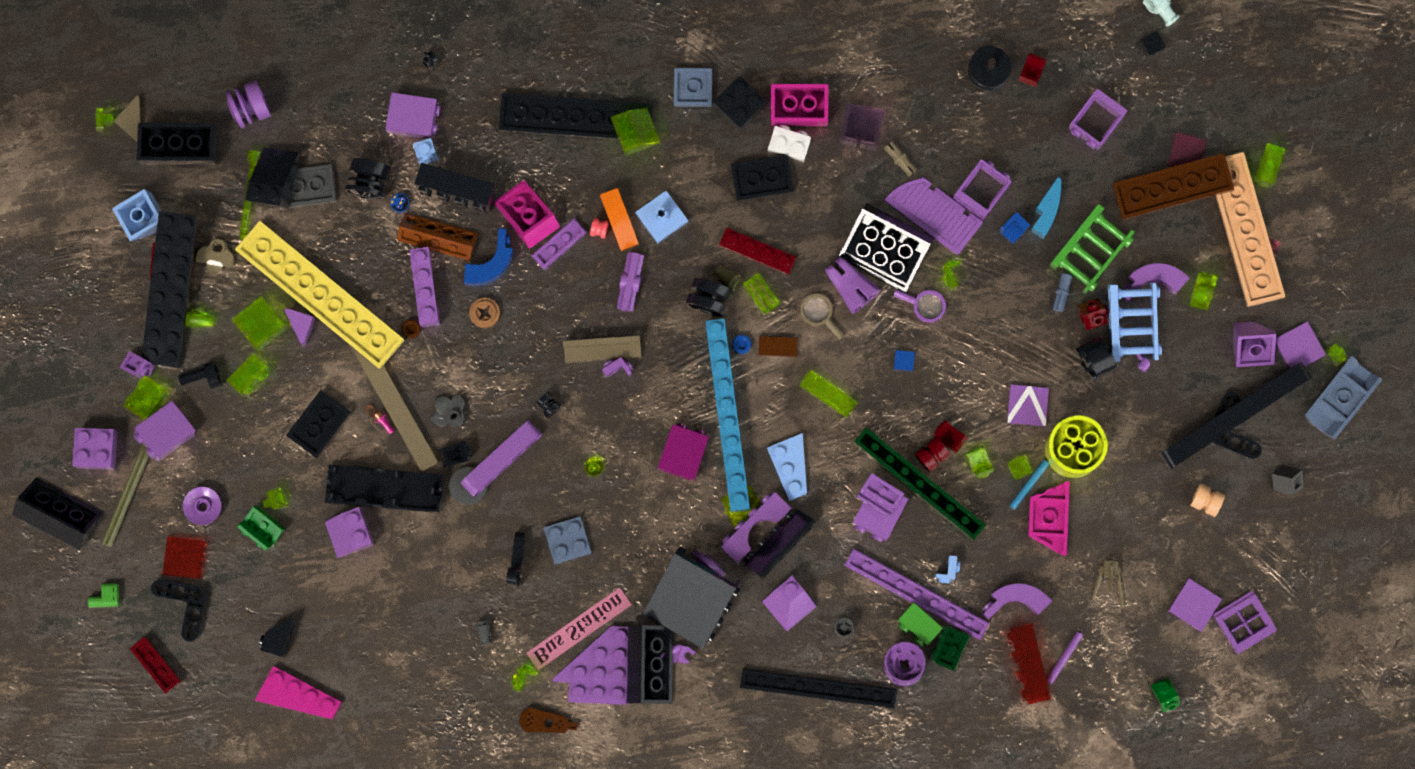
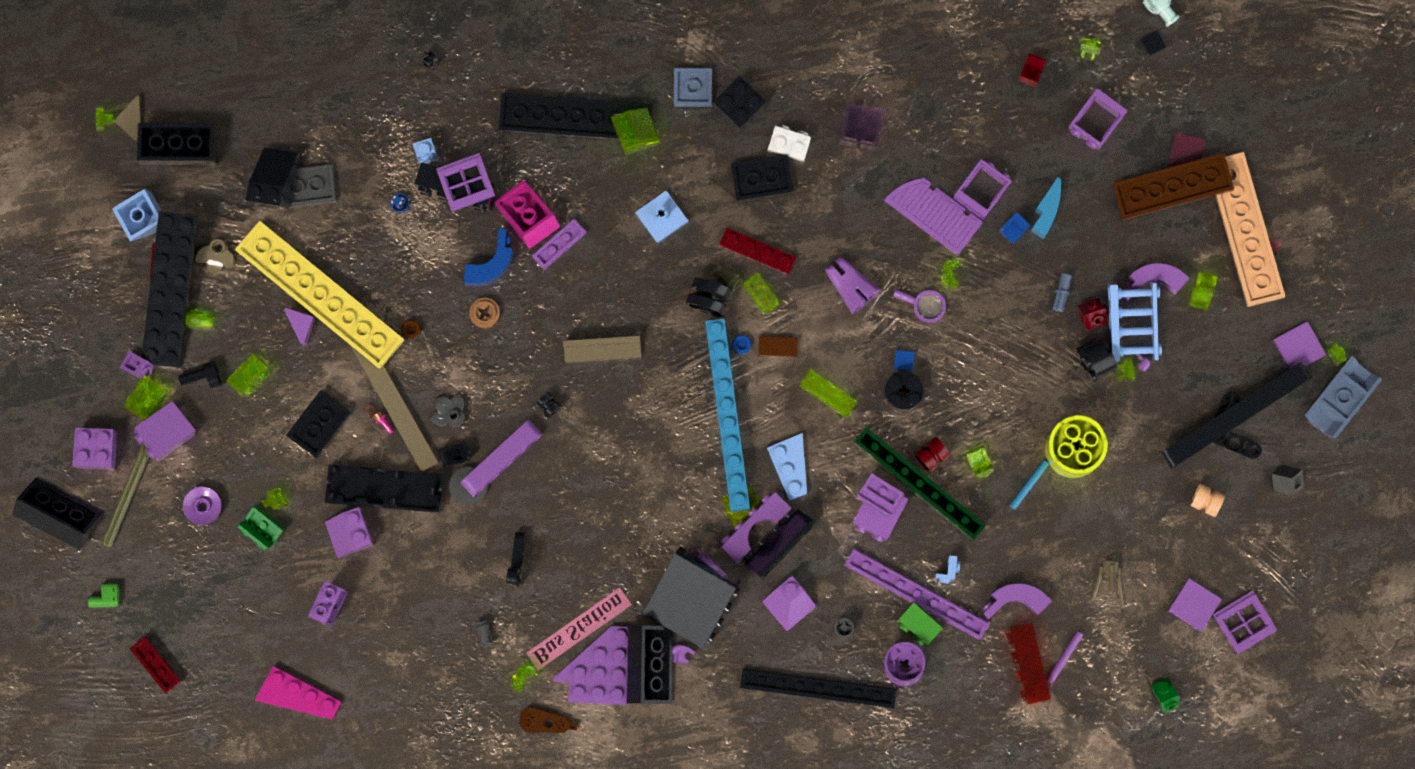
black beam [151,580,208,642] -> none
clear red tile [162,536,207,580] -> none
medium lavender wheel [226,79,271,129] -> none
clear neon green piece [232,296,288,352] -> none
clear neon green piece [239,151,262,241] -> none
black slope [259,619,296,658] -> none
black wheel [345,158,391,200] -> none
medium lavender brick [385,93,441,139] -> none
dark orange fence [397,213,478,261] -> none
medium lavender arch [409,247,440,328] -> none
sand blue plate [544,517,592,565] -> none
clear neon green tile [584,457,604,477] -> none
coral wheel [590,217,609,239] -> none
orange slope [600,188,639,251] -> none
medium lavender bracket [602,357,633,378] -> none
medium lavender piece [617,252,644,312] -> none
magenta brick [658,423,709,482] -> none
dark pink brick [771,84,828,126] -> none
piece [800,293,845,340] -> none
black slope [838,203,934,293] -> none
dark tan pin [884,141,918,177] -> none
dark green bracket [931,625,971,672] -> none
dark red bracket [934,420,968,453] -> none
black wheel [968,46,1011,91] -> none
medium lavender tile [1007,385,1049,427] -> none
clear neon green tile [1007,455,1033,481] -> none
dark pink wing [1028,481,1070,556] -> none
bright green fence [1050,204,1135,294] -> none
medium lavender slope [1233,322,1276,367] -> none
clear neon green brick [1252,143,1286,188] -> none
none -> medium lavender window [308,581,348,627]
none -> medium lavender piece [436,153,495,212]
none -> black brick [884,372,923,413]
none -> clear neon green tile [1080,38,1101,61]
none -> clear neon green tile [1116,360,1135,382]

